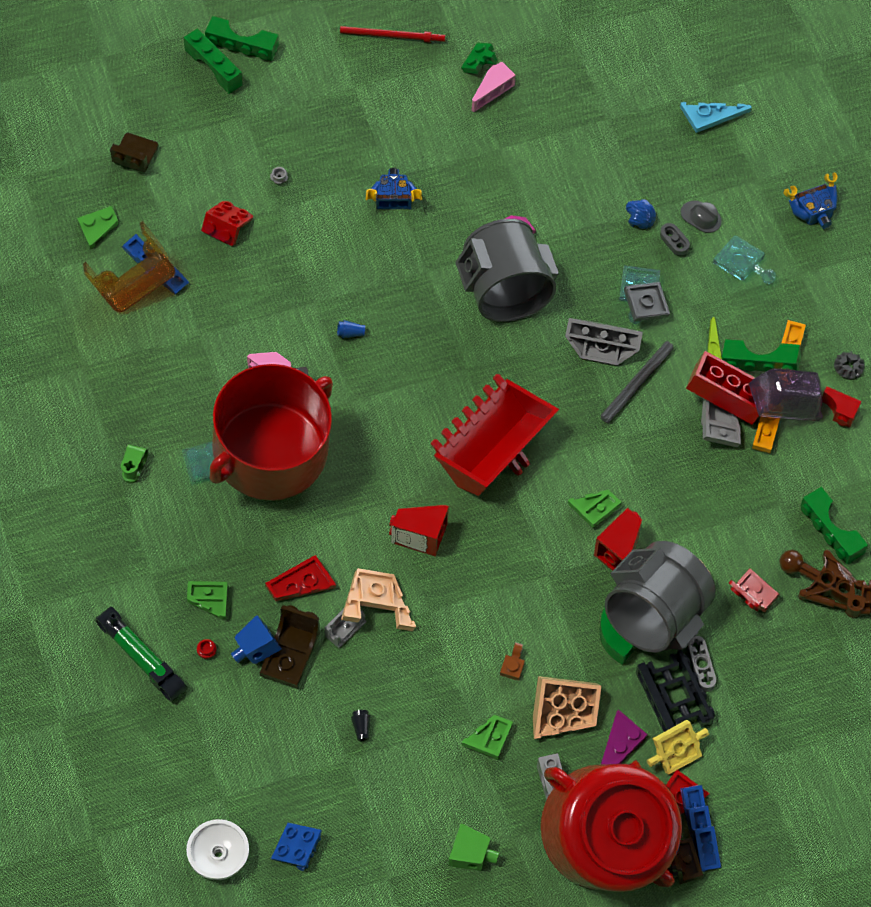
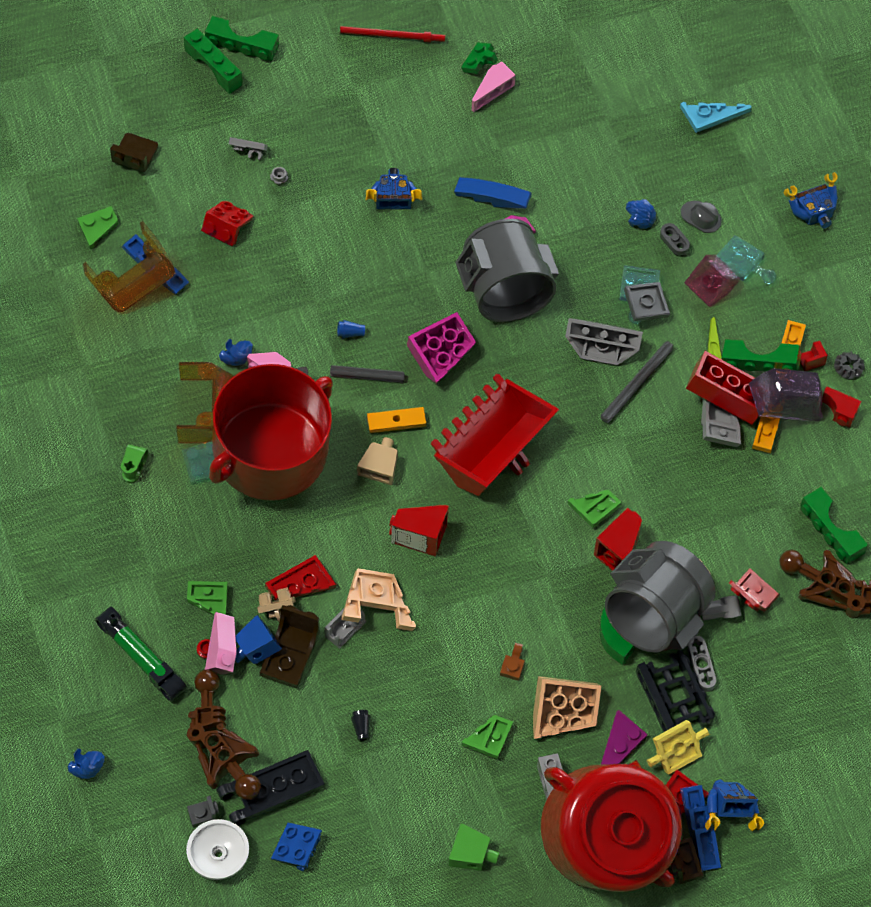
none -> blue hair [68,749,105,779]
none -> clear orange windscreen [176,362,234,443]
none -> reddish brown piece [187,669,261,800]
none -> dark grey bracket [187,796,219,828]
none -> bright pink slope [205,612,236,675]
none -> black hinge [216,750,325,826]
none -> blue hair [219,339,253,366]
none -> light grey plate [229,137,268,160]
none -> tan hips [257,588,296,622]
none -> dark grey axle [330,365,405,383]
none -> tan torso [357,437,398,485]
none -> light orange tile [367,407,426,433]
none -> dark pink wedge [407,312,476,384]
none -> blue slope [454,177,532,209]
none -> clear pink slope [684,255,741,307]
none -> light grey piece [702,595,741,620]
none -> blue torso [705,780,764,831]
none -> red panel [800,340,828,372]

